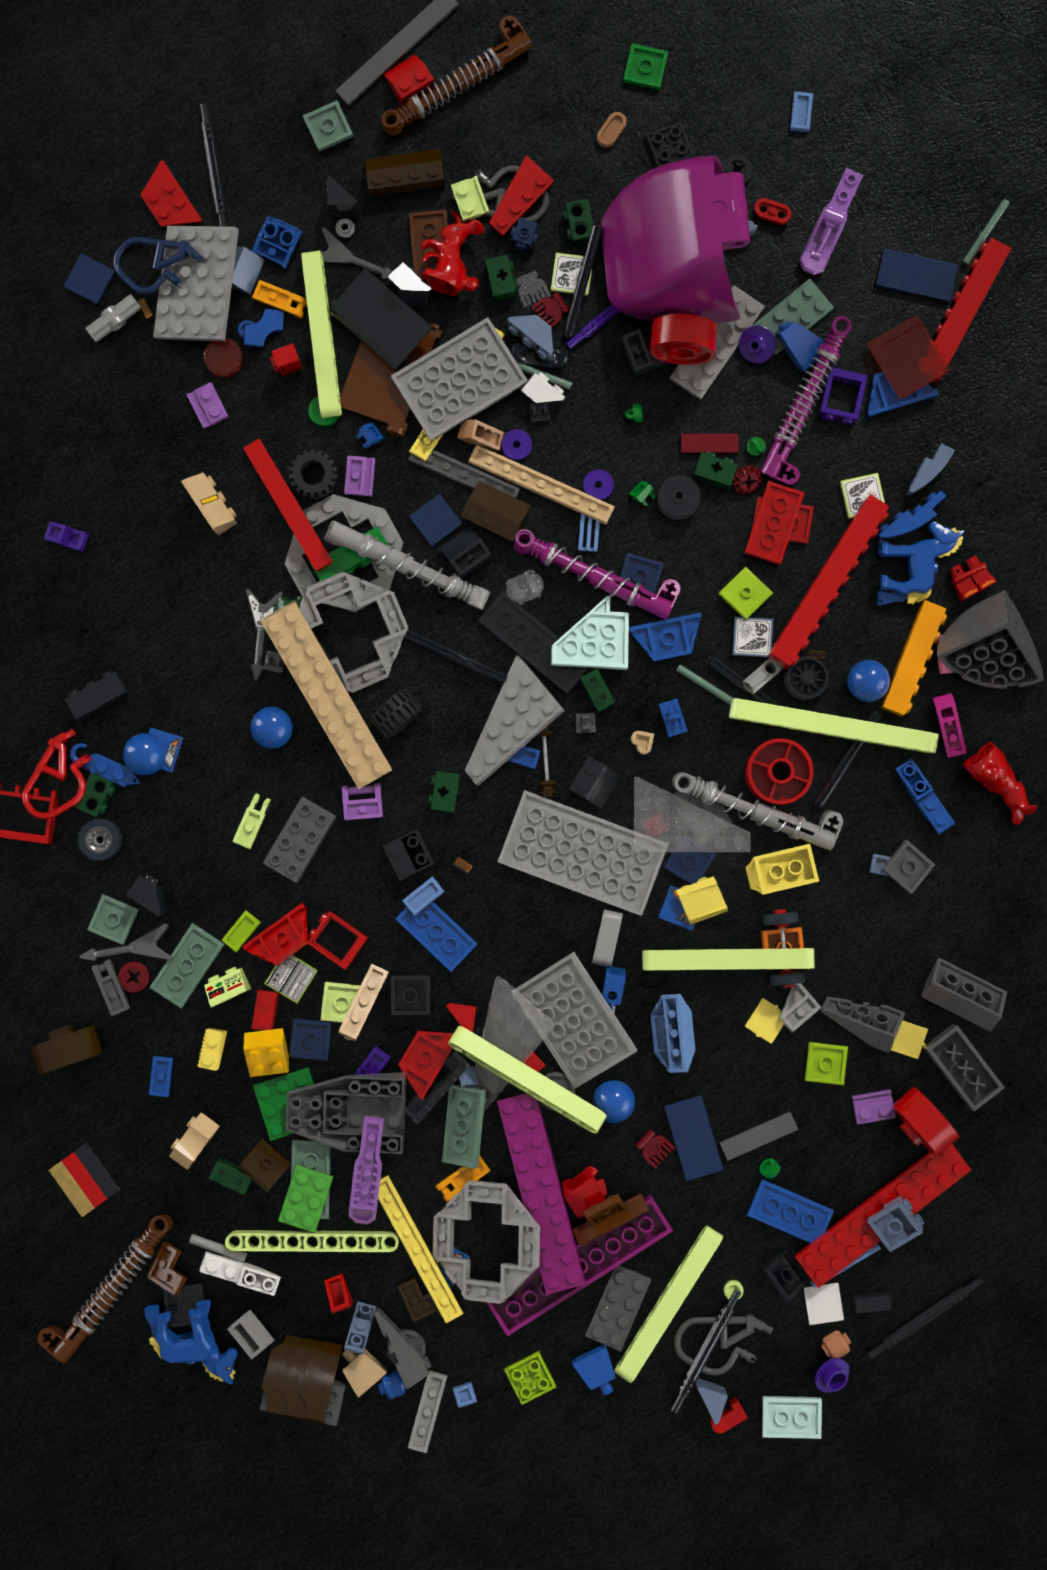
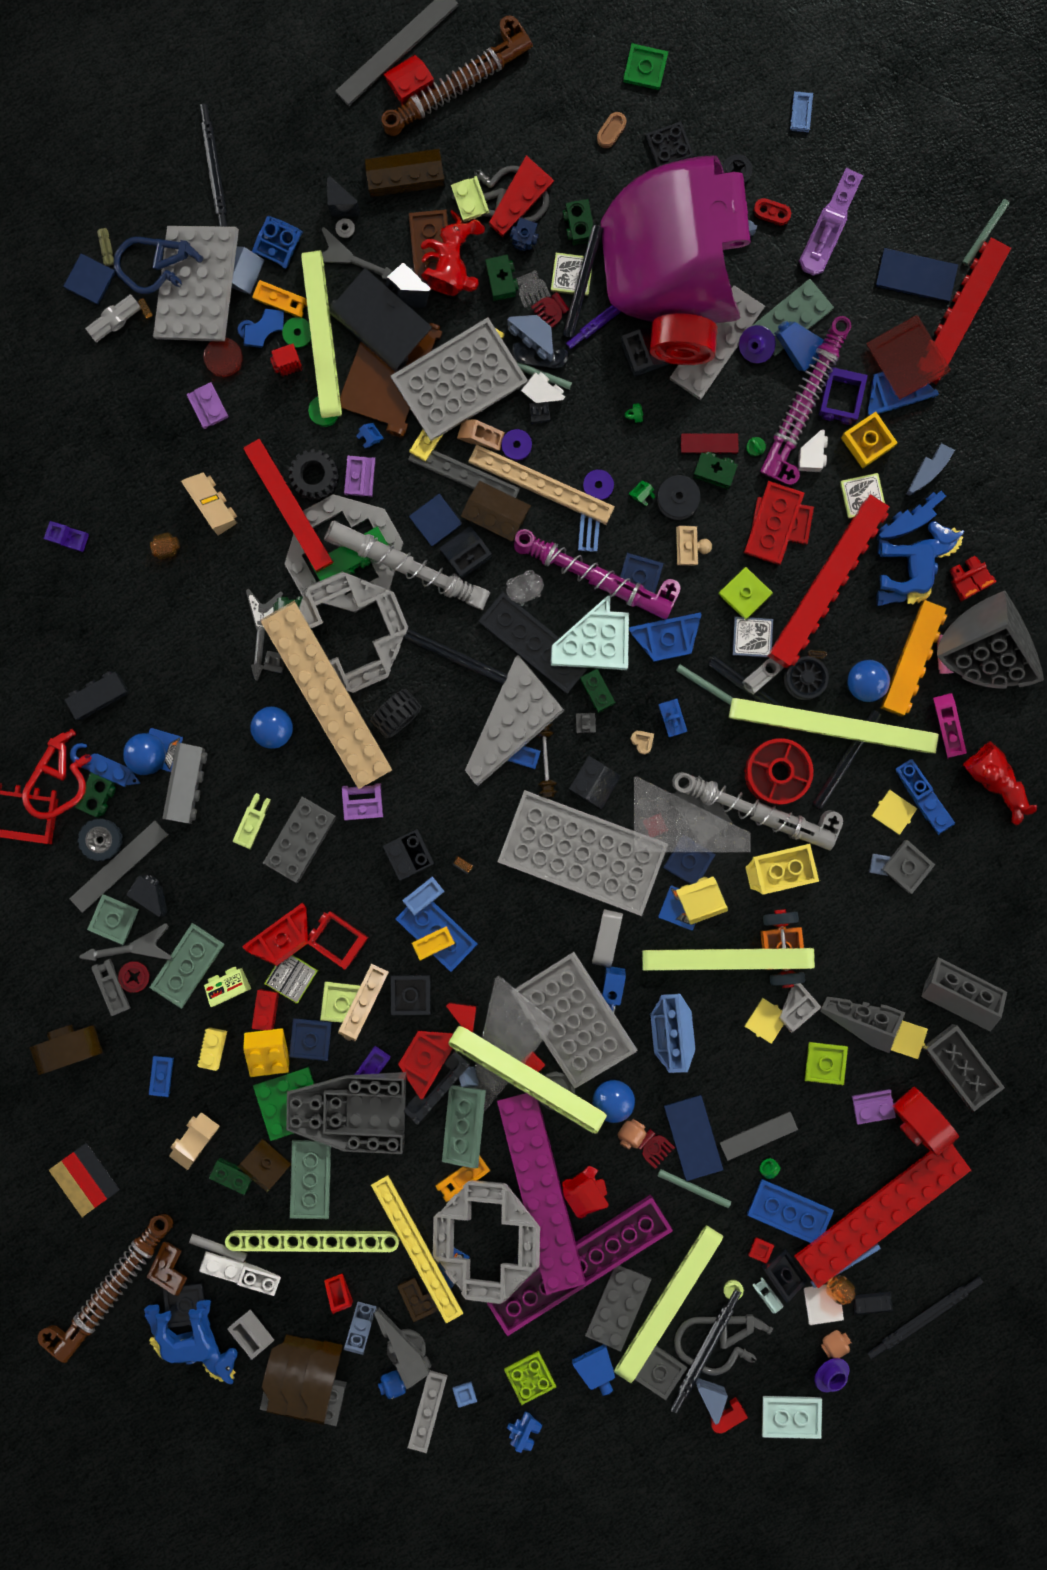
red wing [140,160,203,228] -> none
lime tile [222,910,261,952] -> none
bright green plate [278,1164,334,1233] -> none
sand green plate [303,100,353,152] -> none
tan torso [341,1349,388,1397] -> none
medium lavender piece [349,1116,384,1224] -> none
dark green brick [428,771,460,813] -> none
reddish brown bracket [573,1194,649,1246] -> none
dark red gear [732,466,763,495] -> none
sand blue plate [867,1196,924,1252] -> none
none -> dark grey tile [69,821,168,913]
none -> olive axle [97,228,114,266]
none -> clear orange head [150,532,180,560]
none -> slope [162,742,207,824]
none -> green piece [282,317,312,349]
none -> yellow plate [412,926,455,960]
none -> blue hips [507,1412,542,1453]
none -> nougat head [618,1119,646,1150]
none -> dark grey tile [635,1345,687,1400]
none -> sand green bar [658,1169,731,1208]
none -> tan plate [676,526,712,566]
none -> red plate [748,1237,774,1264]
none -> light aqua bar [753,1278,783,1314]
none -> white slope [798,430,828,472]
none -> clear orange head [826,1275,855,1305]
none -> yellow brick [841,412,897,469]
none -> light yellow piece [872,790,917,835]

